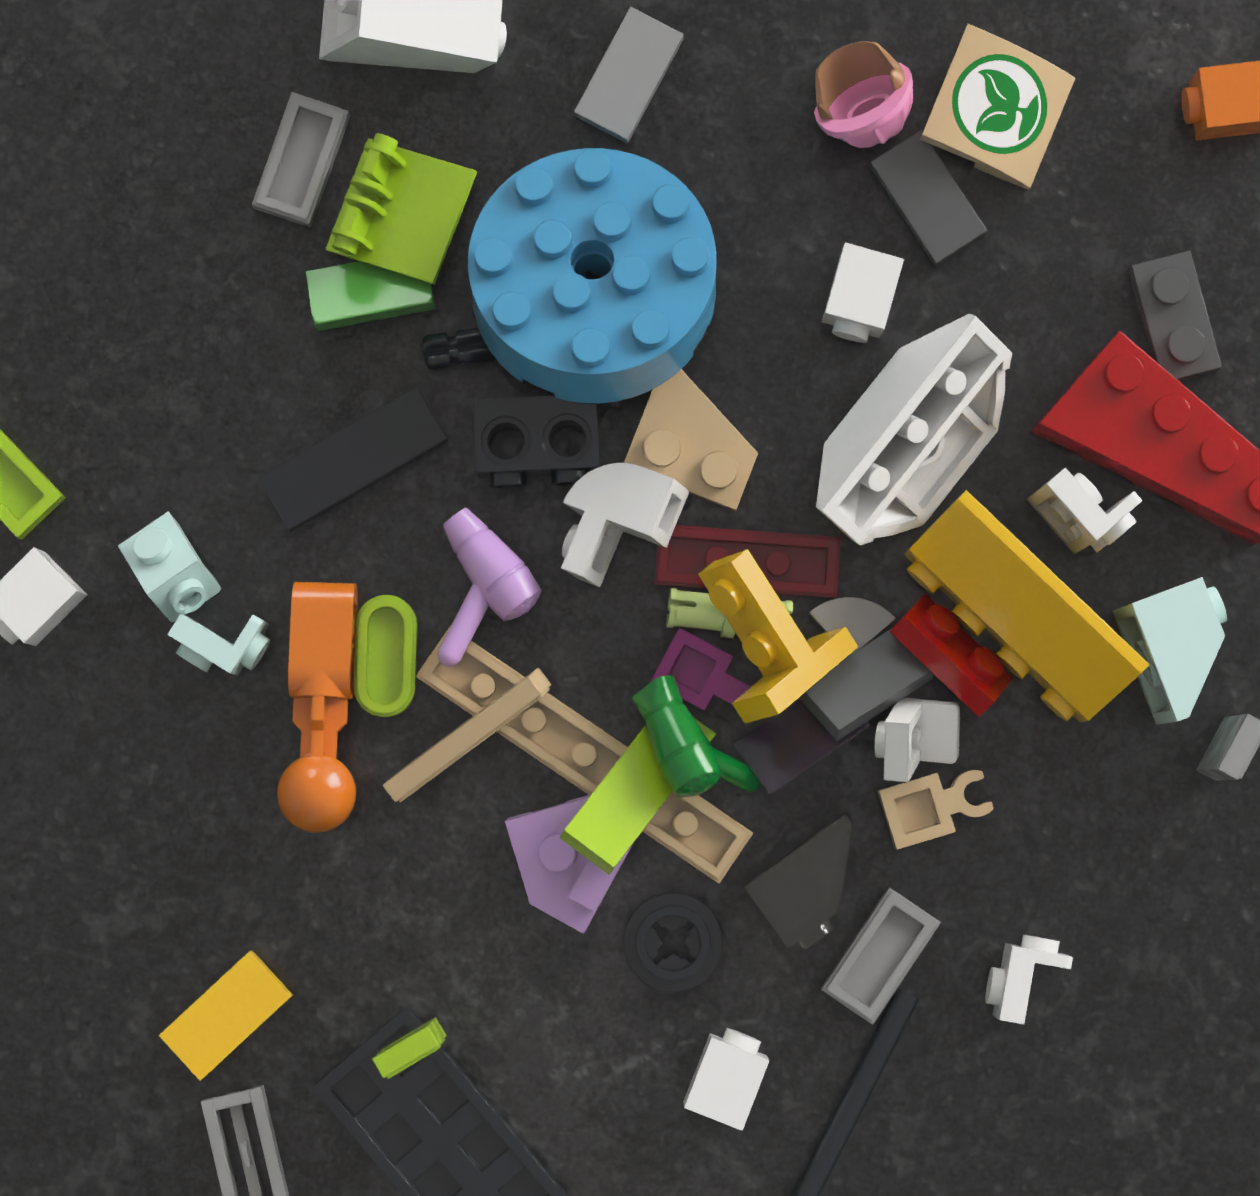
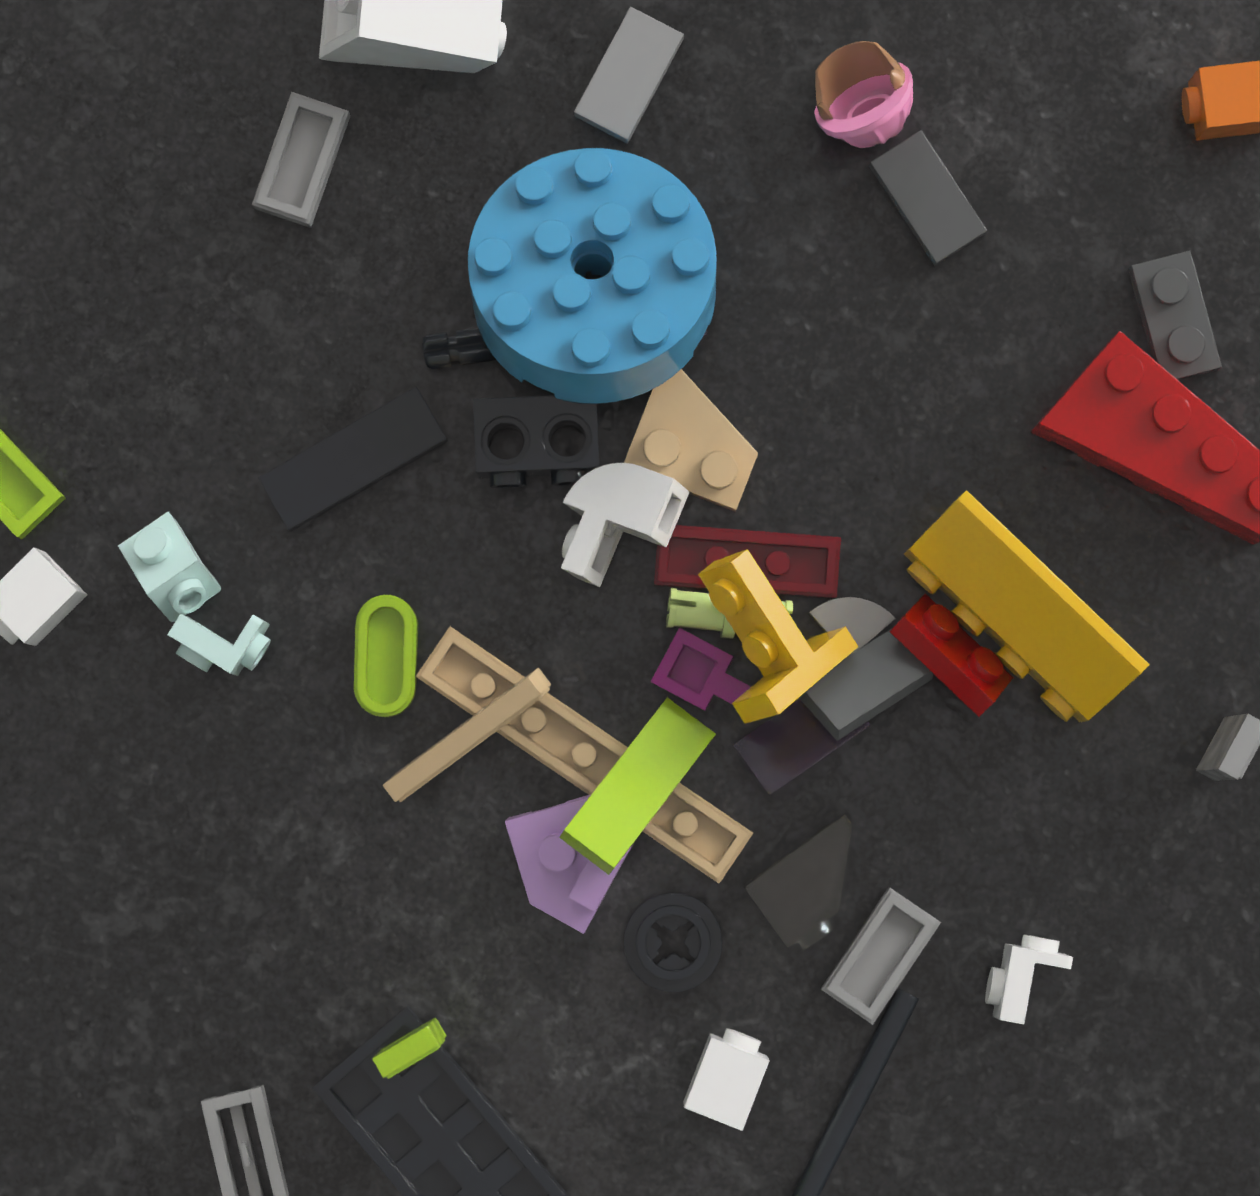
yellow tile [158,950,293,1081] -> none
orange beam [277,582,358,833] -> none
bright green slope [306,261,436,331] -> none
lime hinge [325,133,477,285] -> none
lavender piece [438,507,542,667] -> none
green piece [631,675,762,797] -> none
white wedge [816,314,1012,545] -> none
white brick [822,242,904,343] -> none
white bracket [875,698,960,782] -> none
tan plate [877,770,994,850] -> none
slope [920,24,1075,190] -> none
white bracket [1027,467,1142,555] -> none
light aqua slope [1112,577,1227,725] -> none

